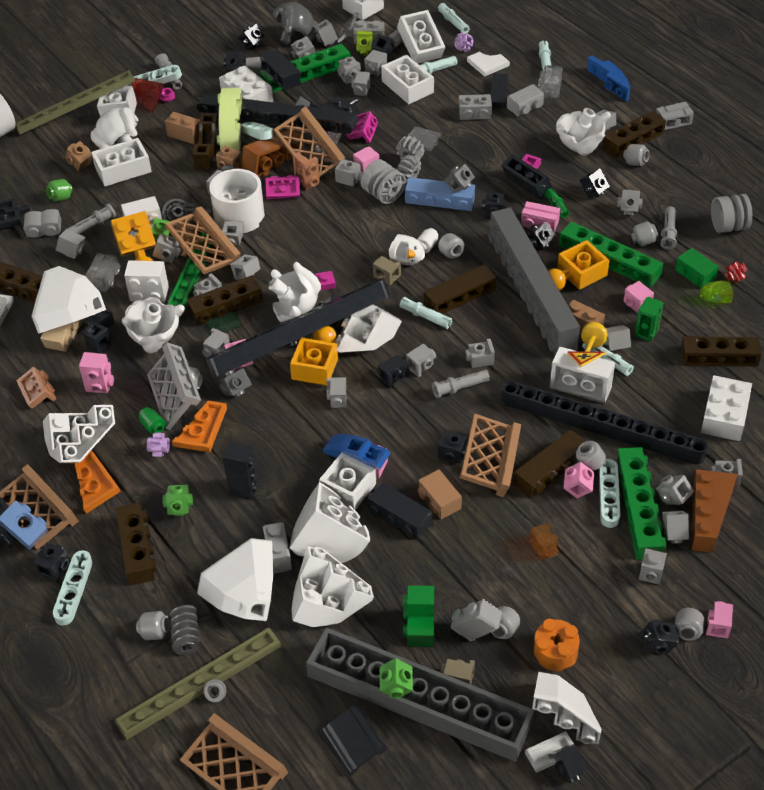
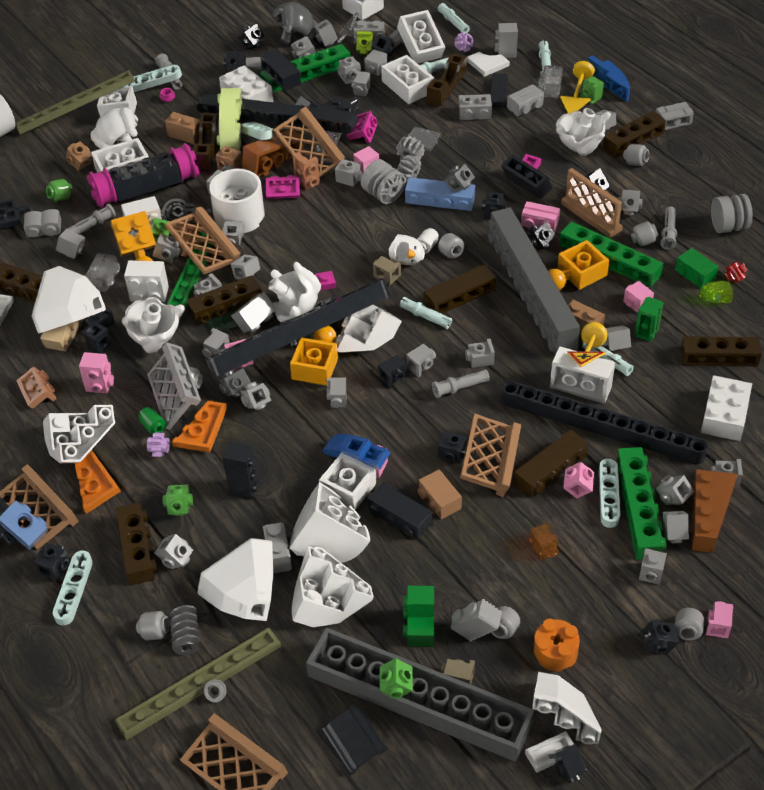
clear red wing [131,78,163,113] -> none
green pin [544,188,570,219] -> none
light grey head [576,441,606,471] -> none
none -> black brick [87,143,200,208]
none -> light grey brick [154,534,193,569]
none -> brick [231,292,276,333]
none -> light grey brick [241,381,271,410]
none -> dark brown arch [427,53,467,106]
none -> light grey brick [495,23,518,58]
none -> yellow piece [560,61,595,114]
none -> medium nougat fence [561,168,623,238]
none -> bright green brick [580,76,604,105]

